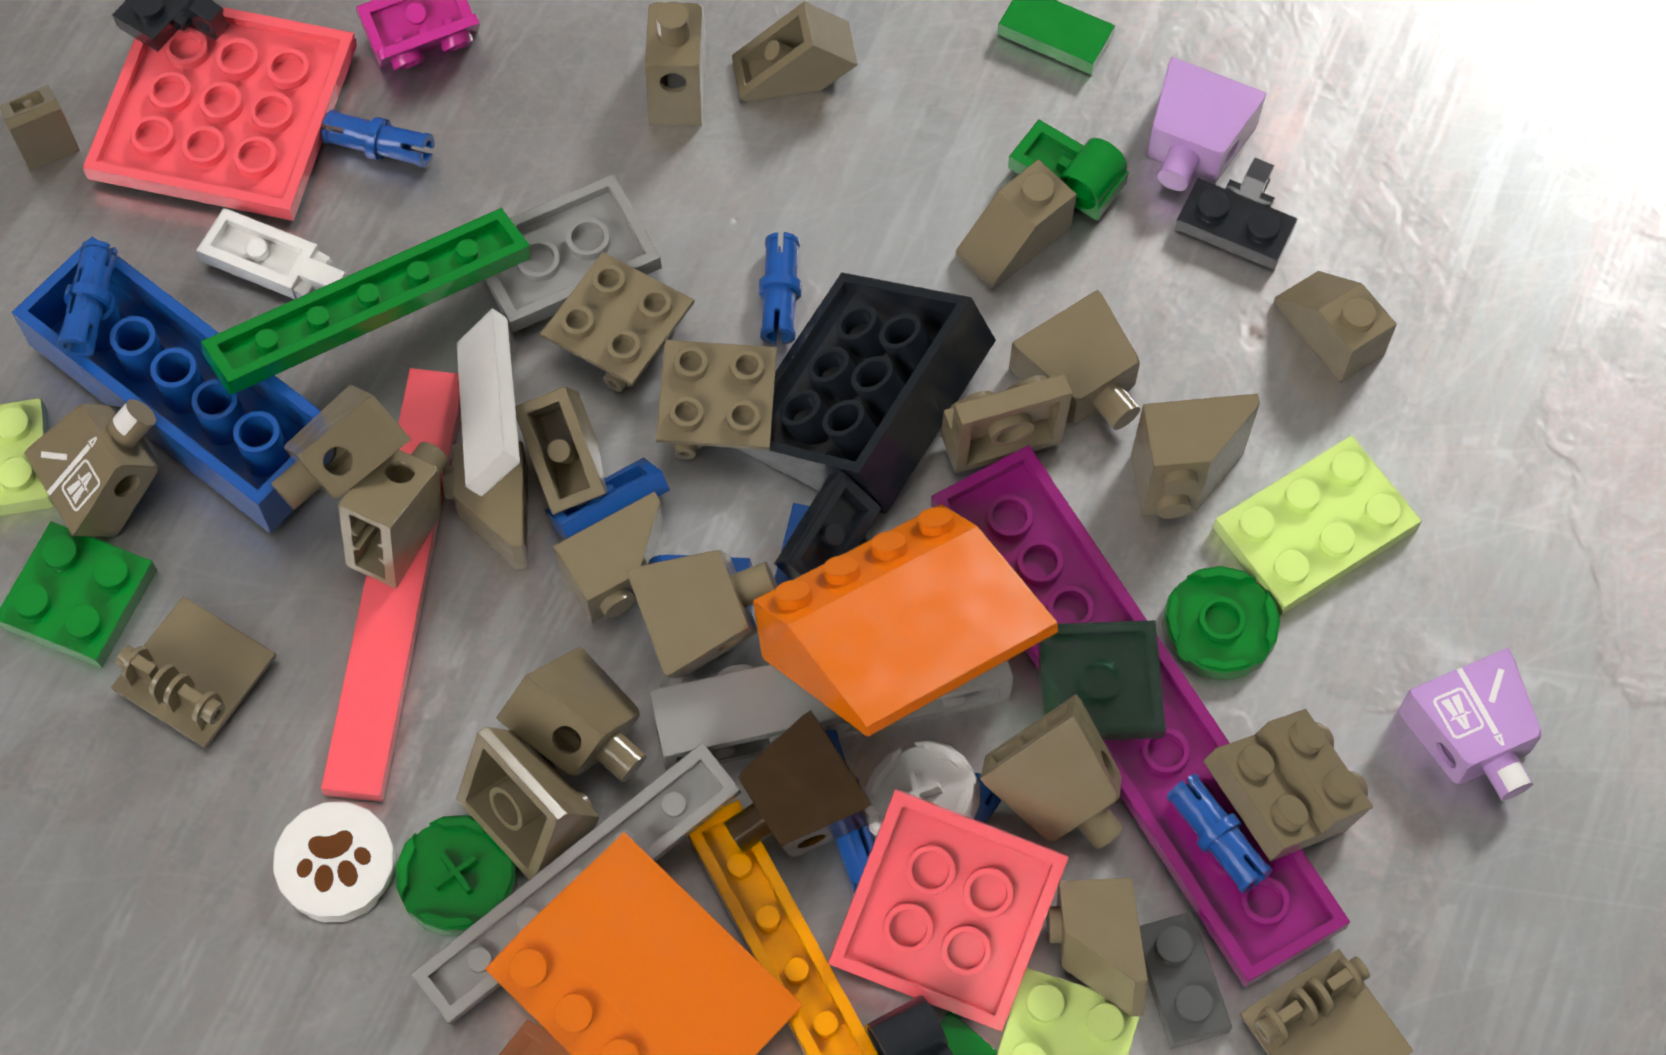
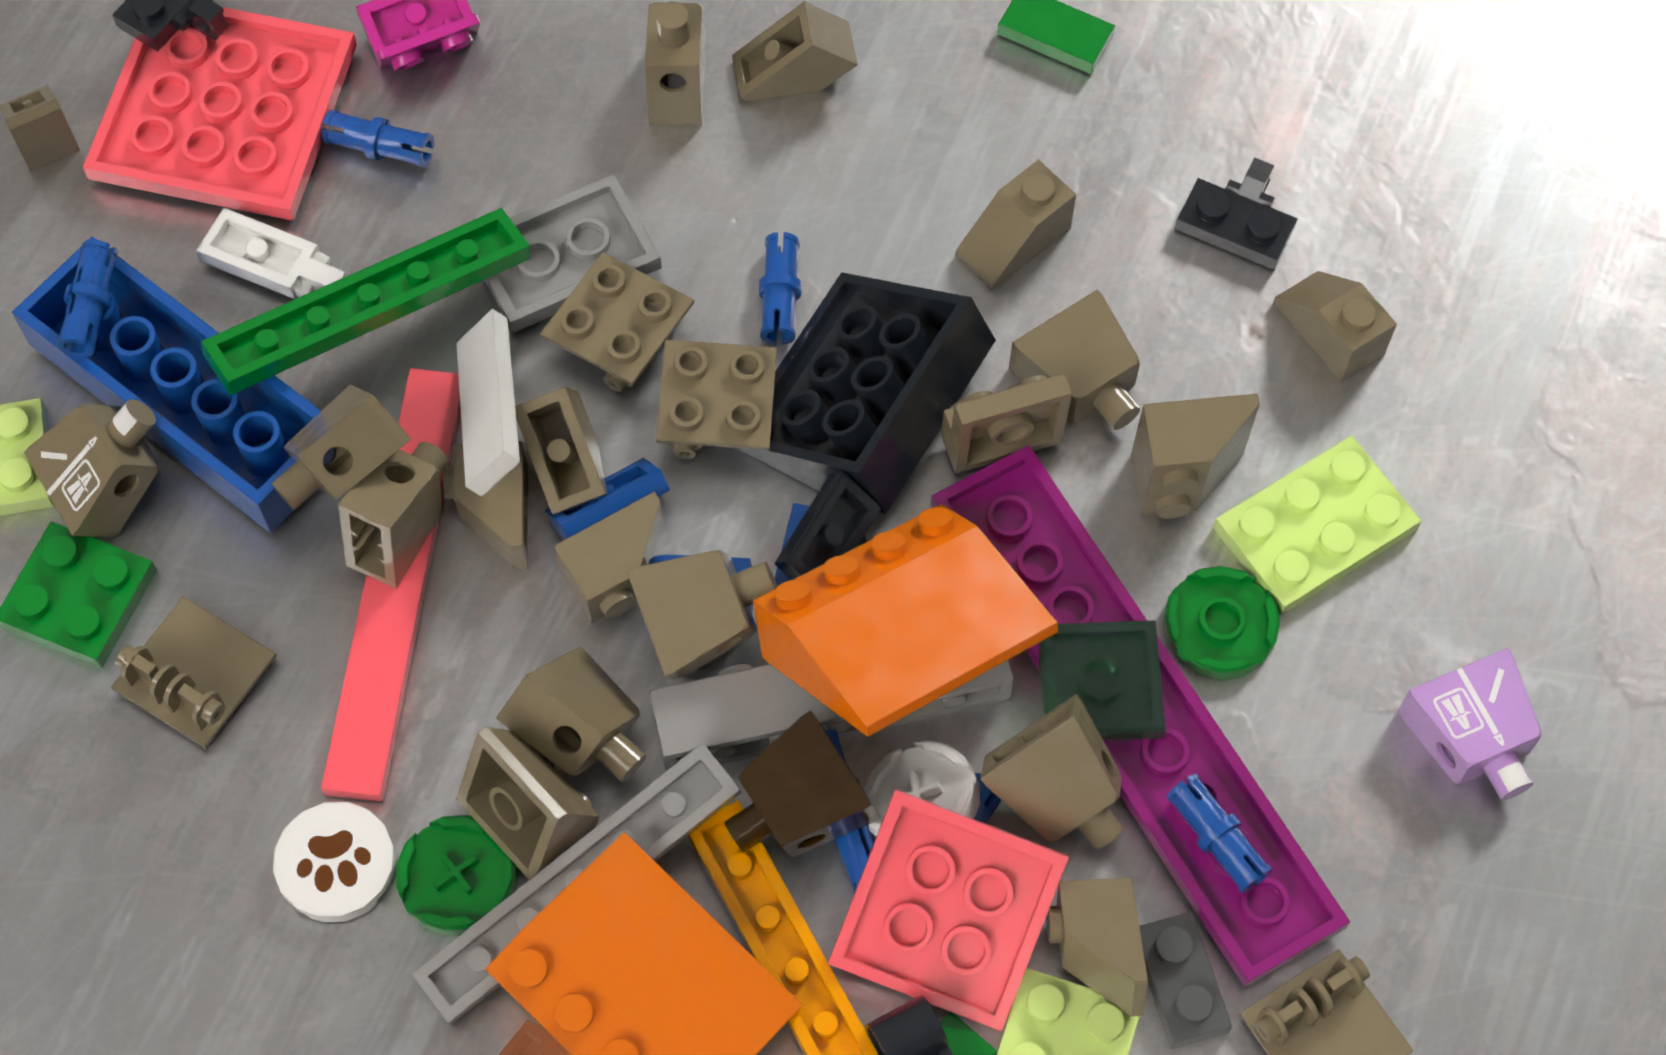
green plate [1008,119,1129,221] -> none
lavender torso [1147,57,1267,191] -> none
dark tan plate [1203,709,1374,861] -> none

